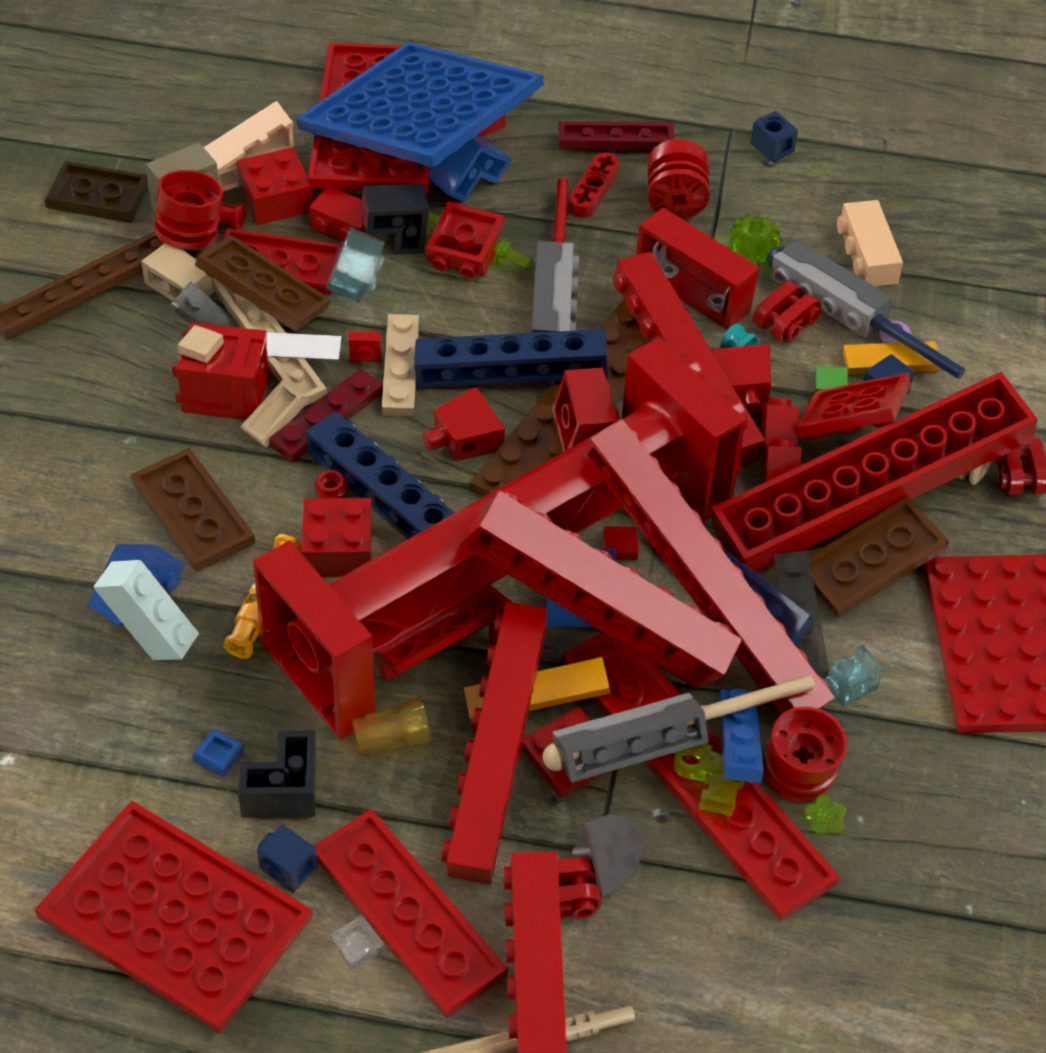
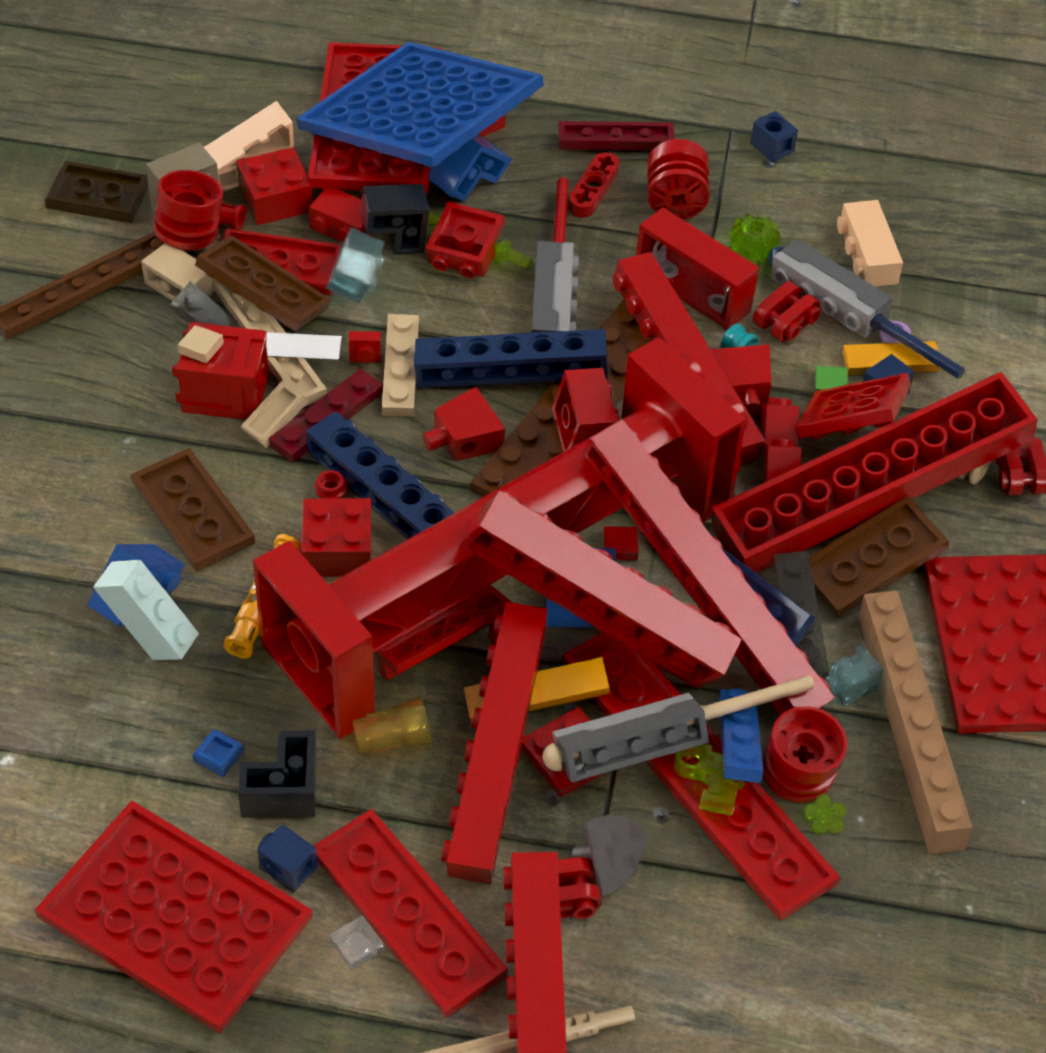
none -> medium nougat brick [858,590,973,854]

